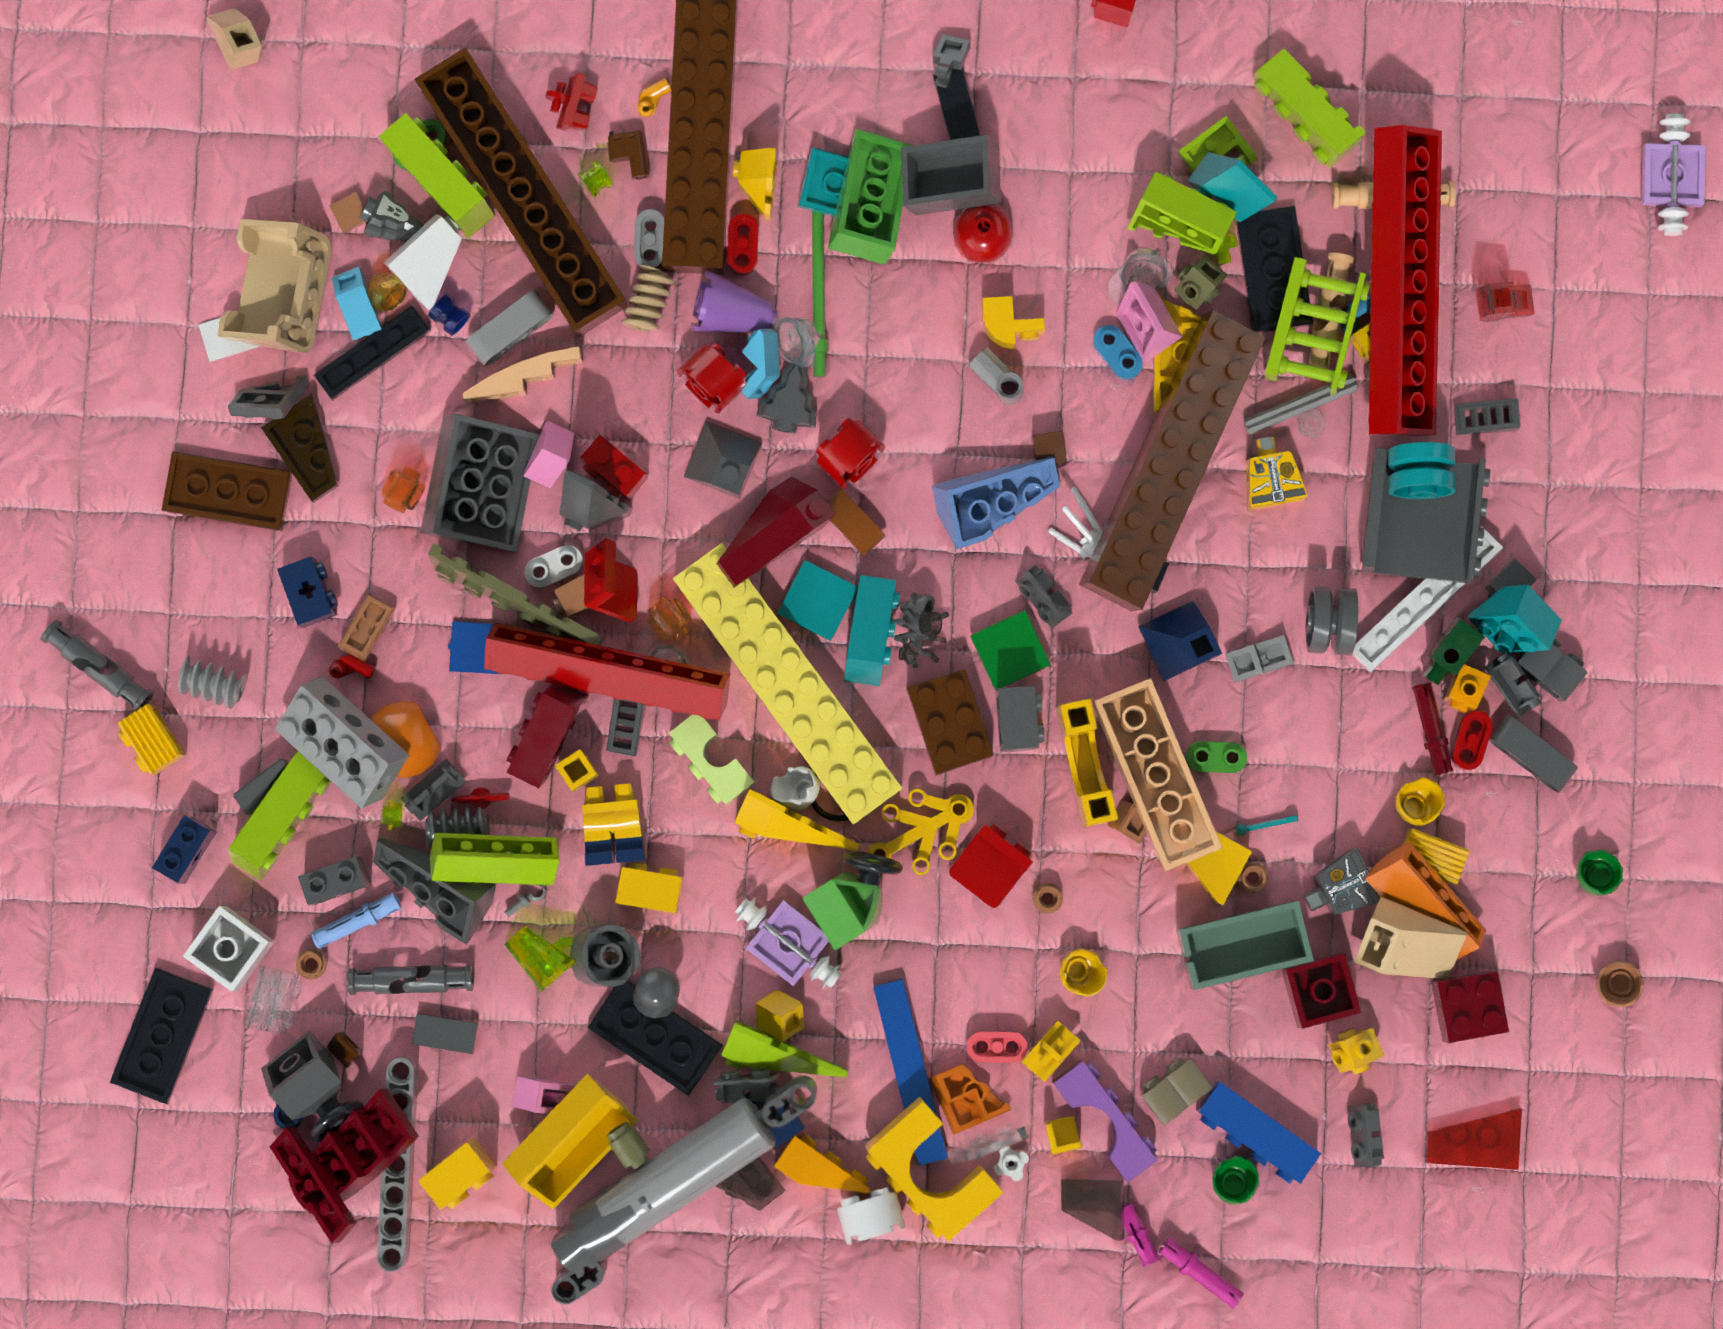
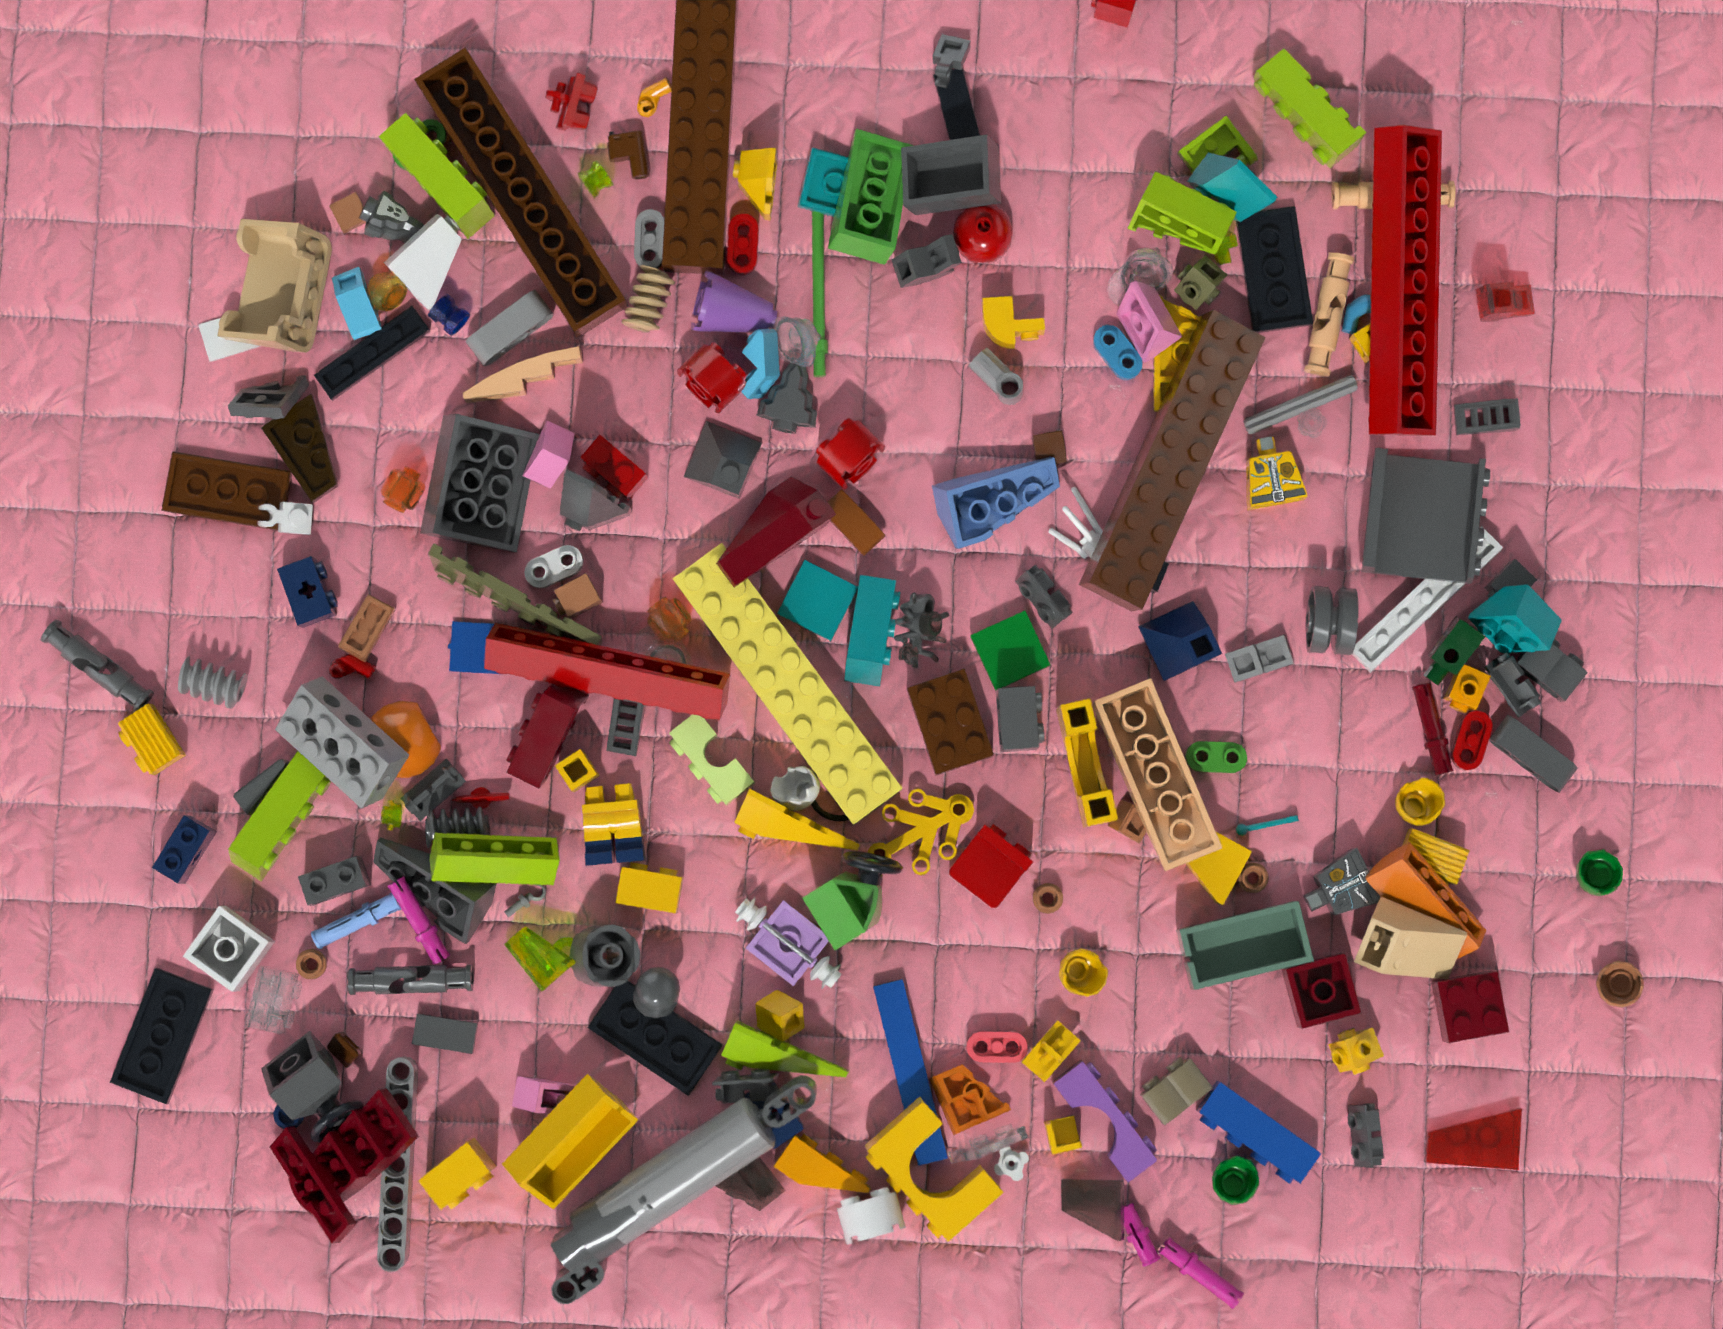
tan slope [206,8,262,71] -> none
red bracket [584,538,637,622] -> none
olive brick [606,1121,650,1169] -> none
lime fence [1265,257,1370,396] -> none
teal wheel [1388,442,1456,499] -> none
lavender plate [1641,113,1706,236] -> none
none -> white plate [258,502,313,535]
none -> dark pink pin [387,876,450,965]
none -> dark grey brick [891,234,962,288]

